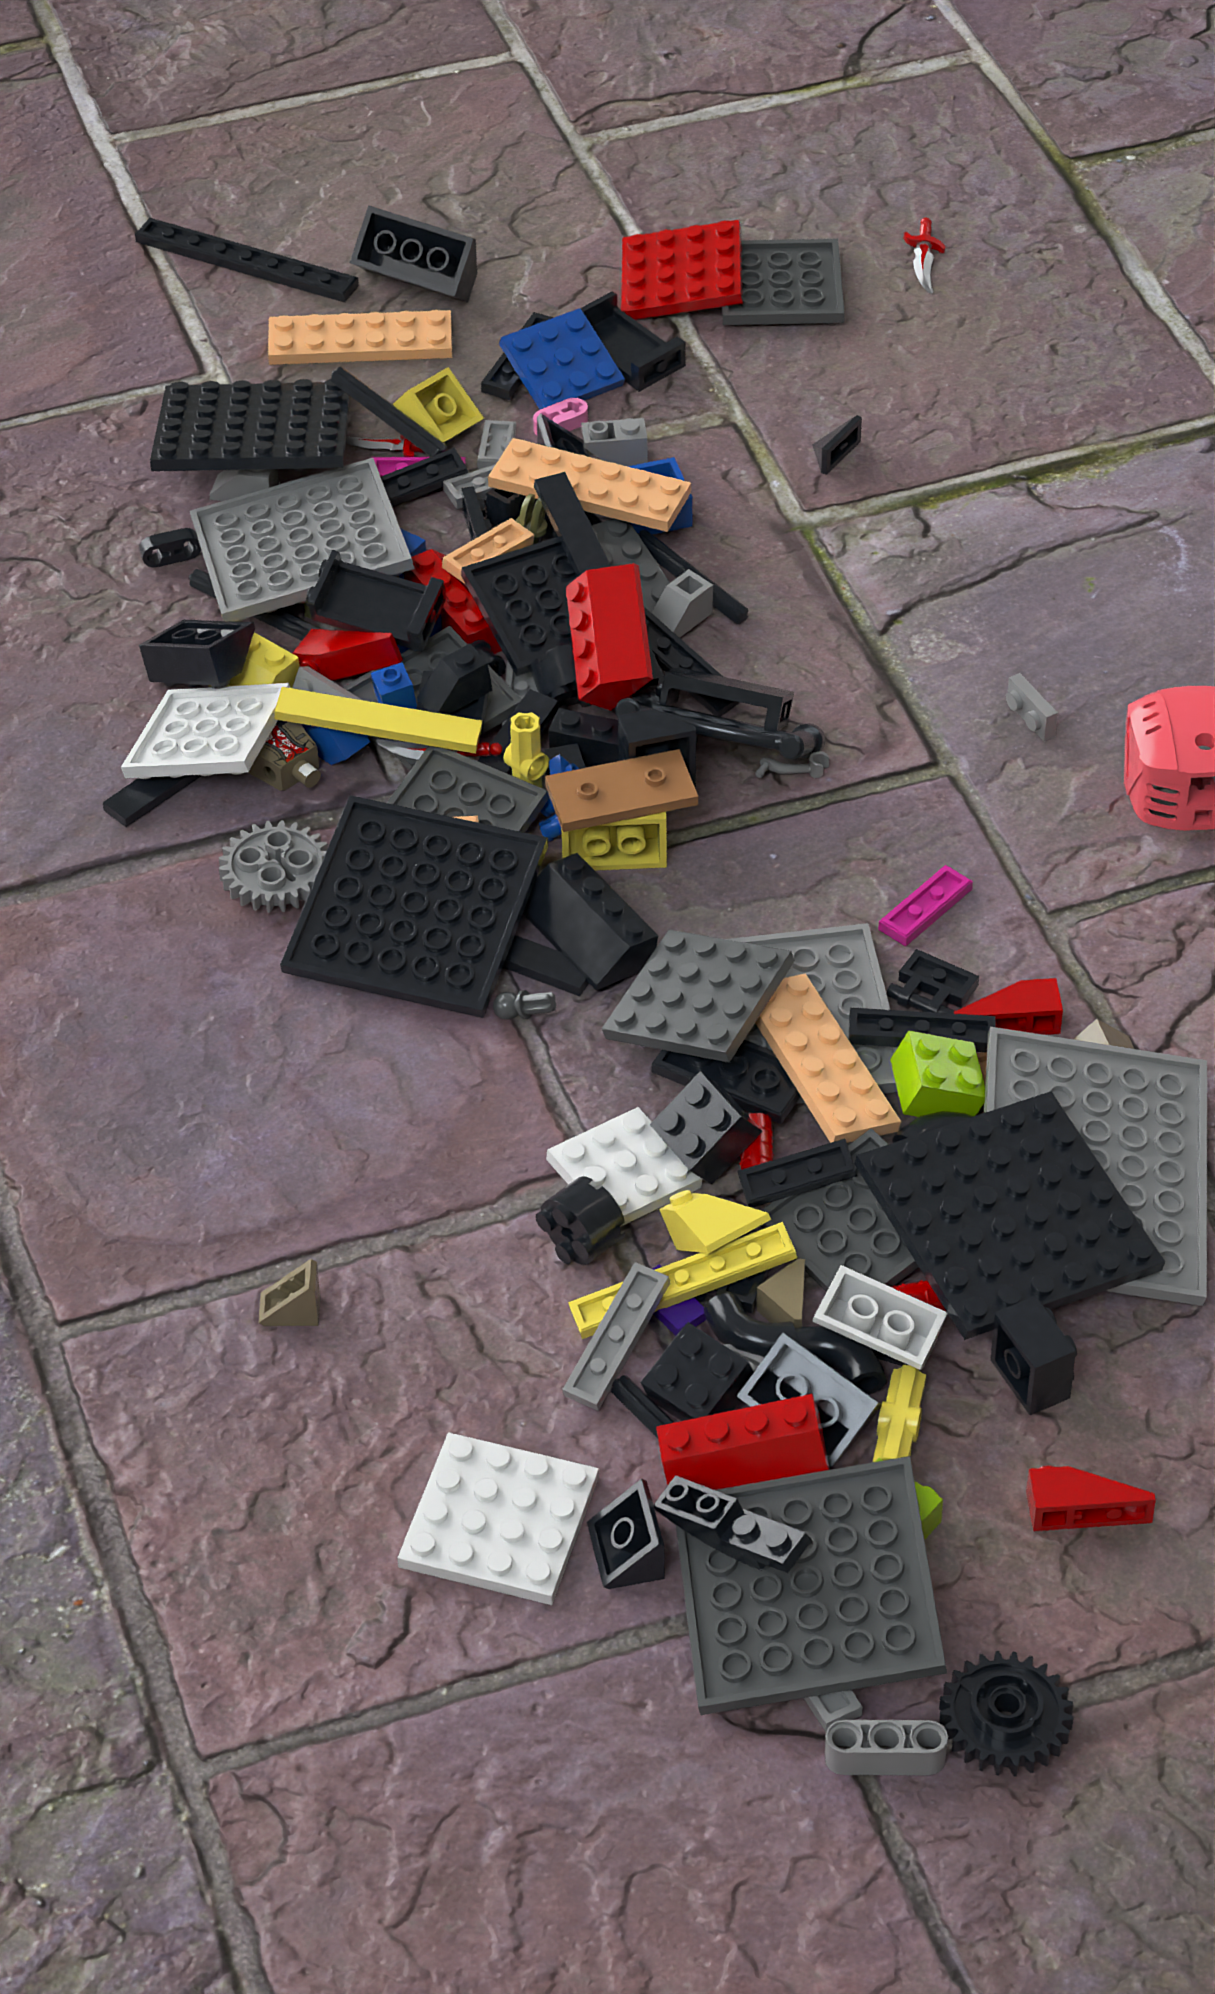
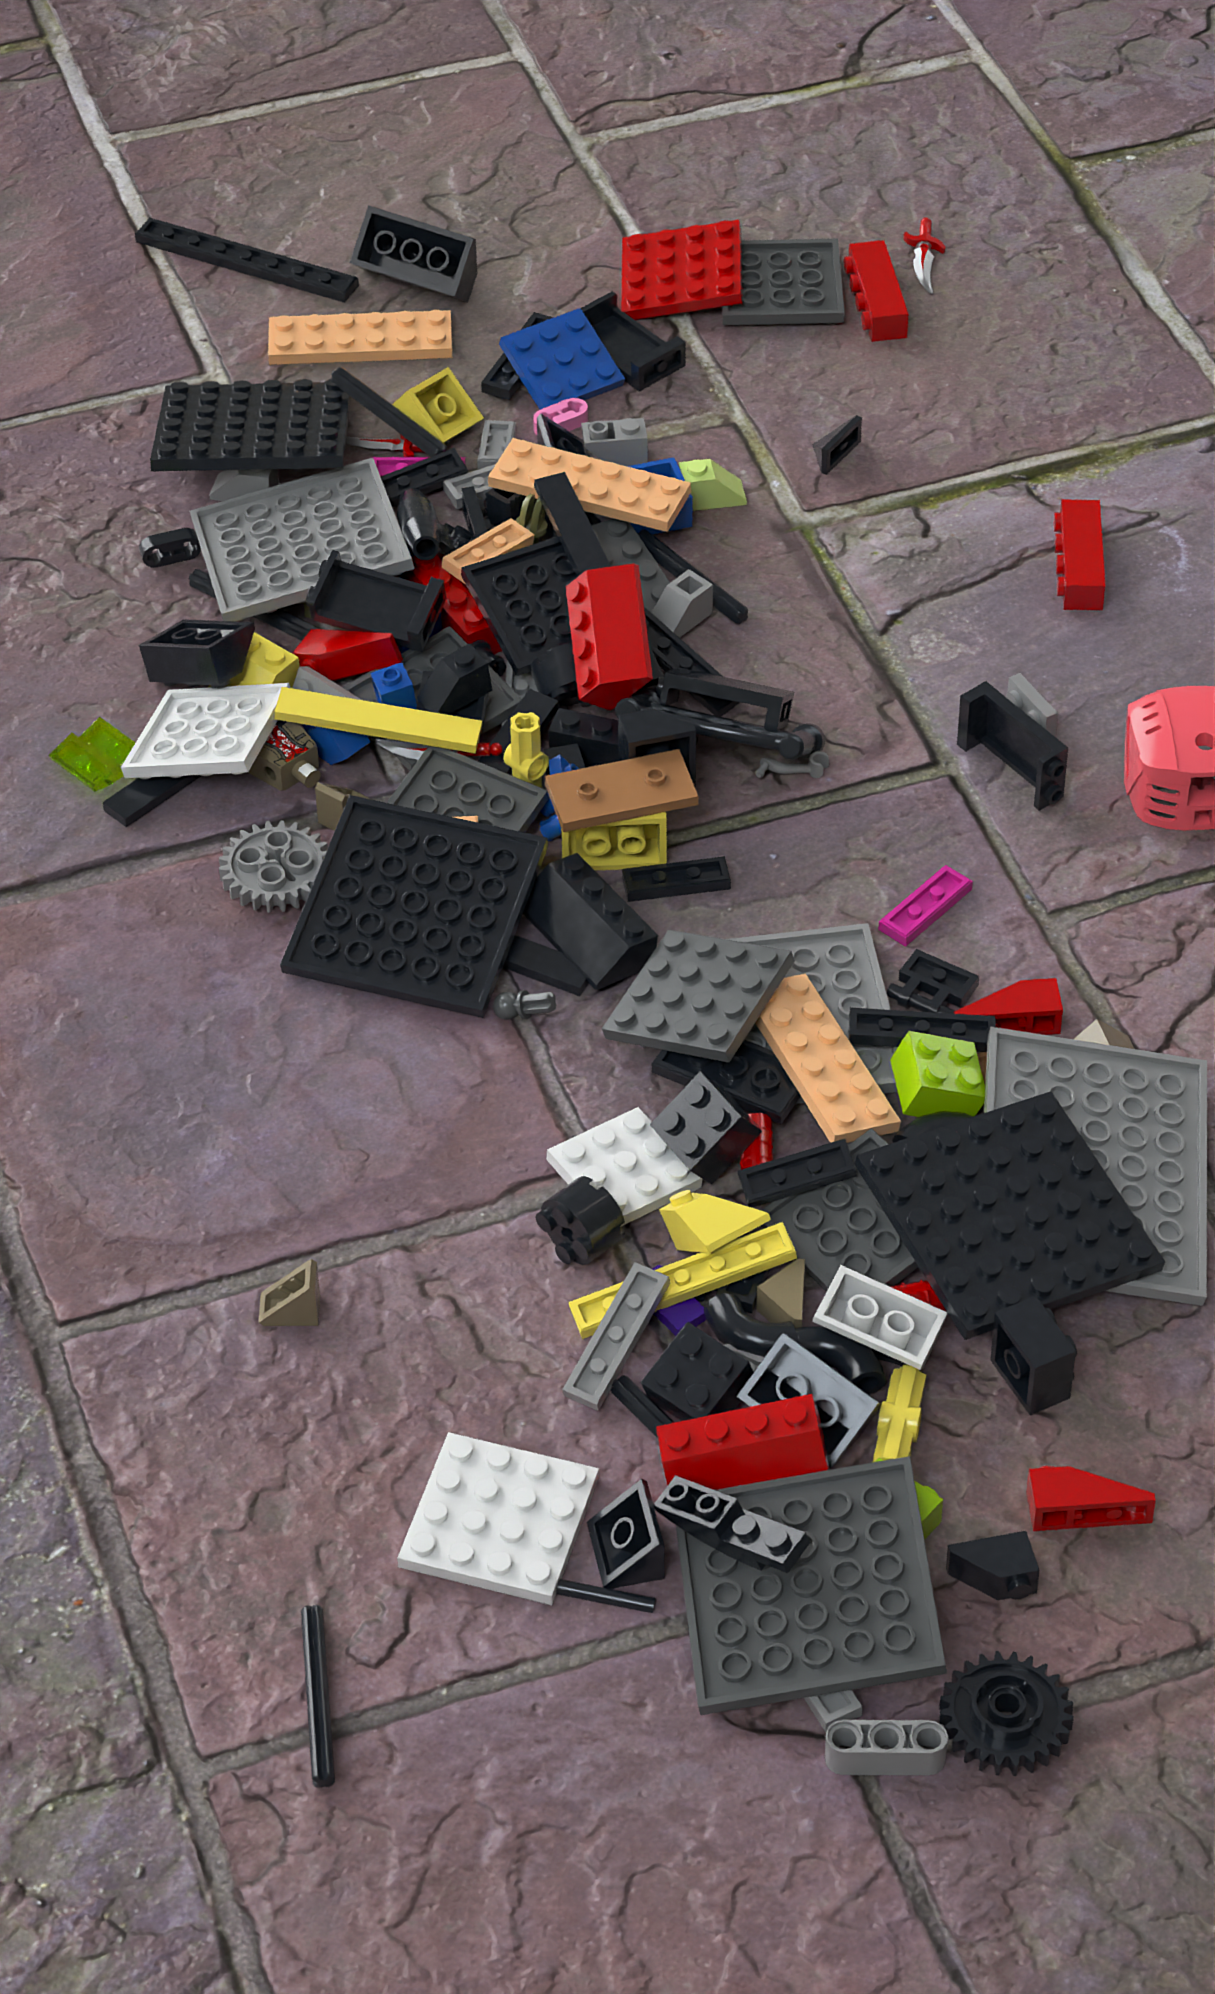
none -> clear neon green slope [48,717,135,792]
none -> black axle [301,1605,335,1788]
none -> dark tan slope [315,782,373,831]
none -> black plate [397,488,473,560]
none -> black bar [556,1579,656,1613]
none -> black tile [622,856,731,902]
none -> yellowish green slope [679,459,747,511]
none -> red brick [844,240,909,342]
none -> black slope [946,1531,1040,1600]
none -> black panel [957,681,1068,811]
none -> red brick [1054,499,1105,611]

